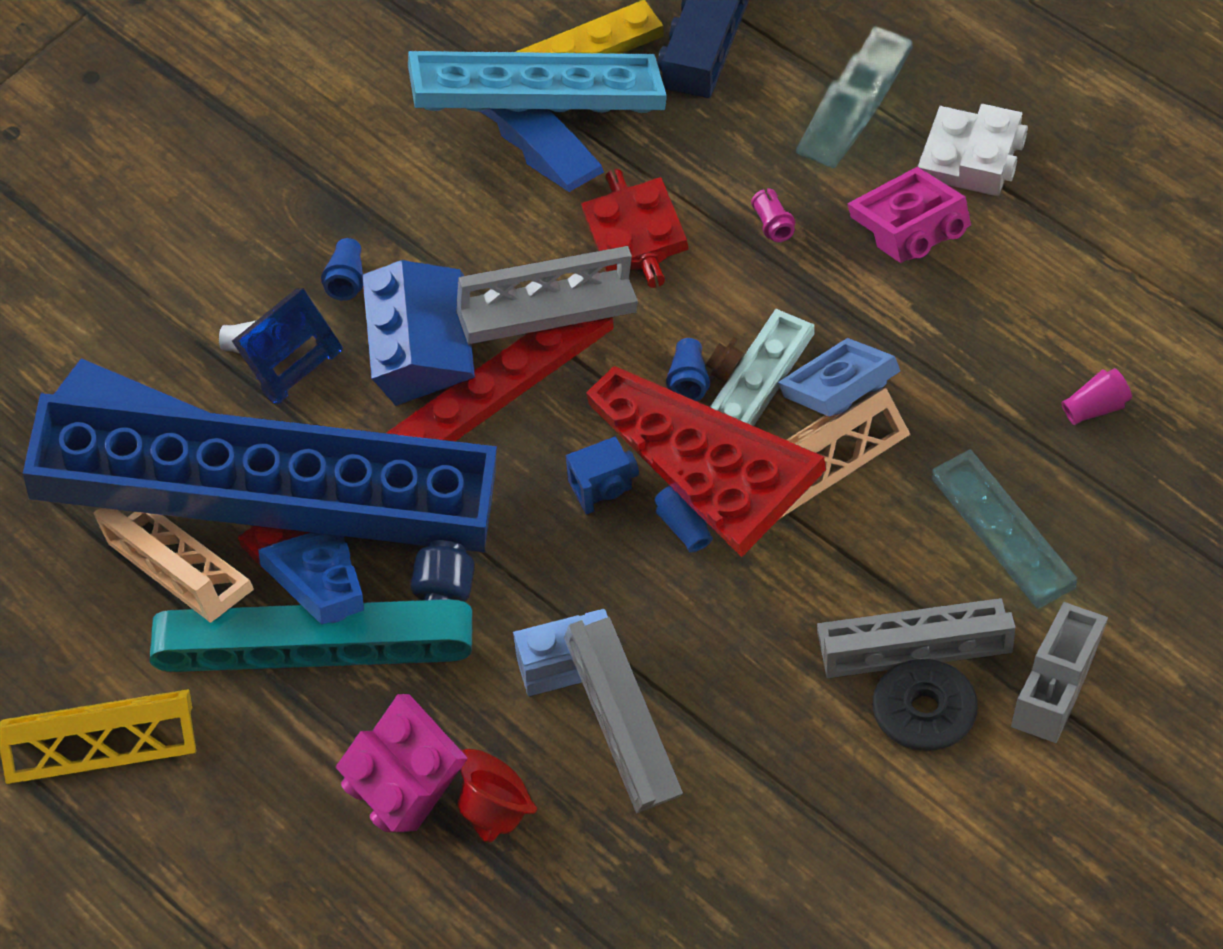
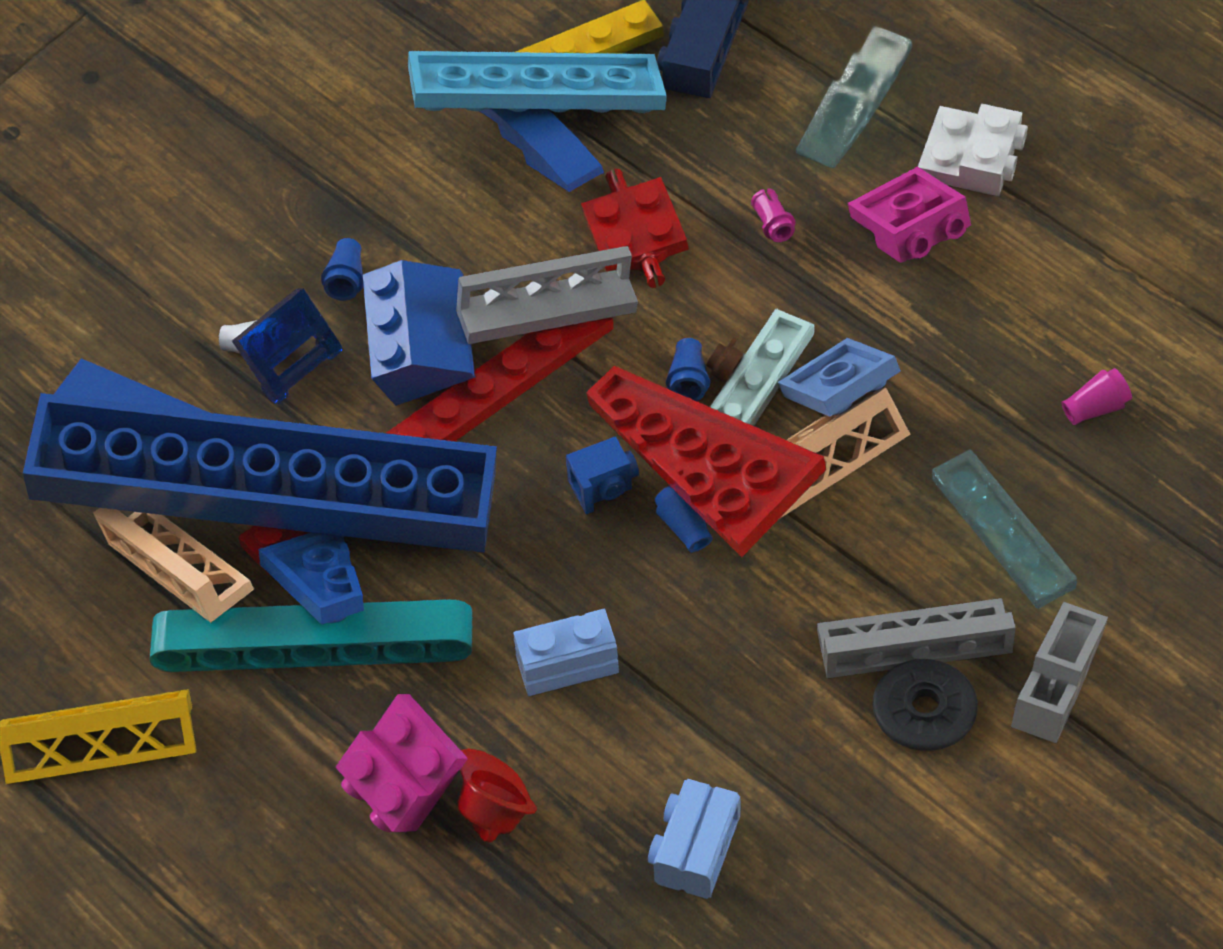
dark blue head [411,540,475,602] -> none
light grey fence [564,616,683,814] -> none
none -> light blue brick [648,779,741,899]

